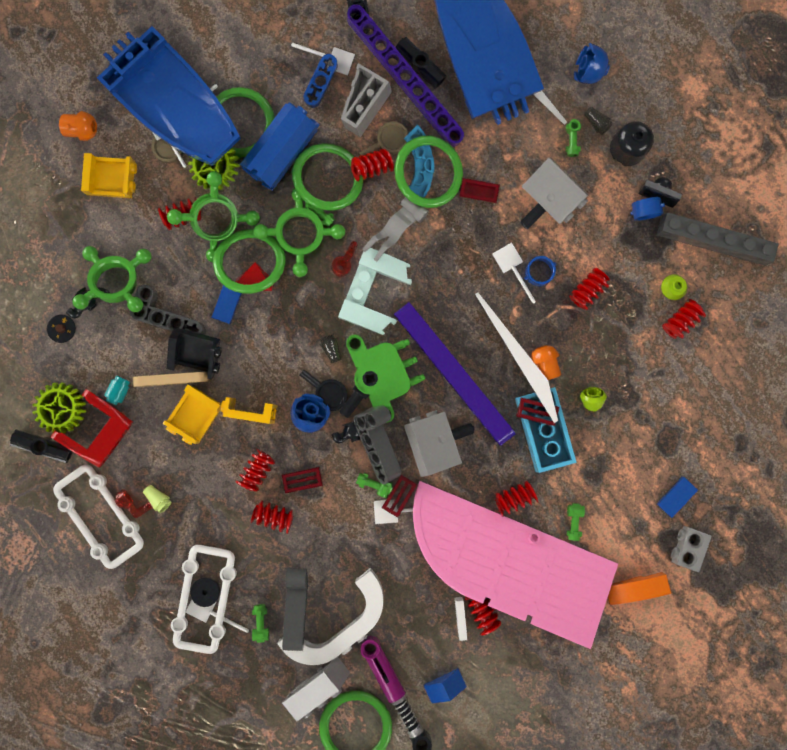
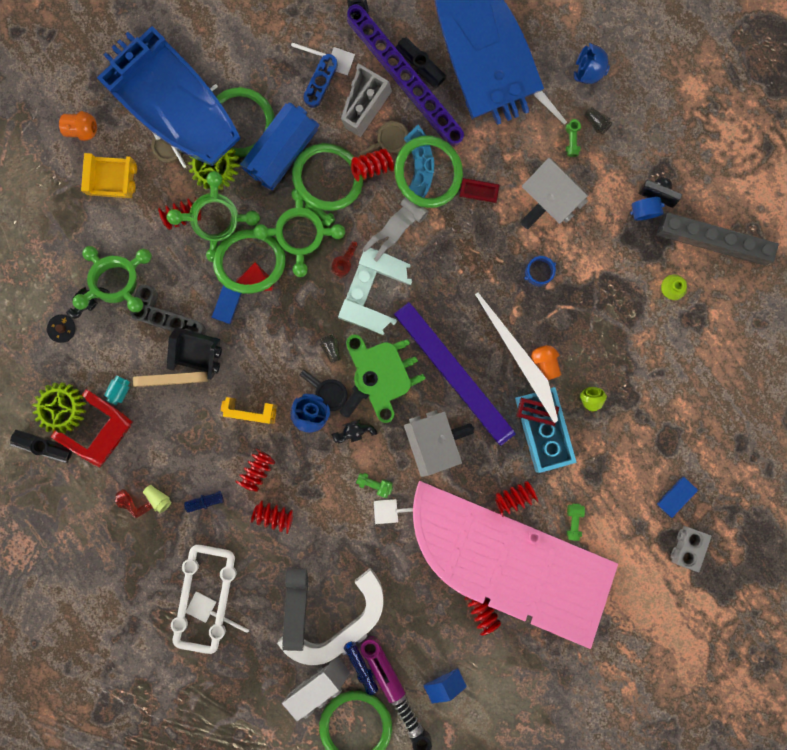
white bar [53,464,144,569] -> none
yellow panel [163,384,221,445] -> none
black piece [190,578,220,607] -> none
bright green bar [252,604,269,643] -> none
dark red tile [281,467,323,494] -> none
dark grey beam [354,405,402,484] -> none
dark red tile [382,475,418,518] -> none
white tile [455,597,467,641] -> none
white piece [492,243,536,303] -> none
red piece [569,268,610,310] -> none
orange slope [607,572,672,605] -> none
black cylinder [610,121,654,166] -> none
red piece [662,299,706,339] -> none
none -> clear blue axle [184,491,224,513]
none -> clear blue pin [344,641,378,695]

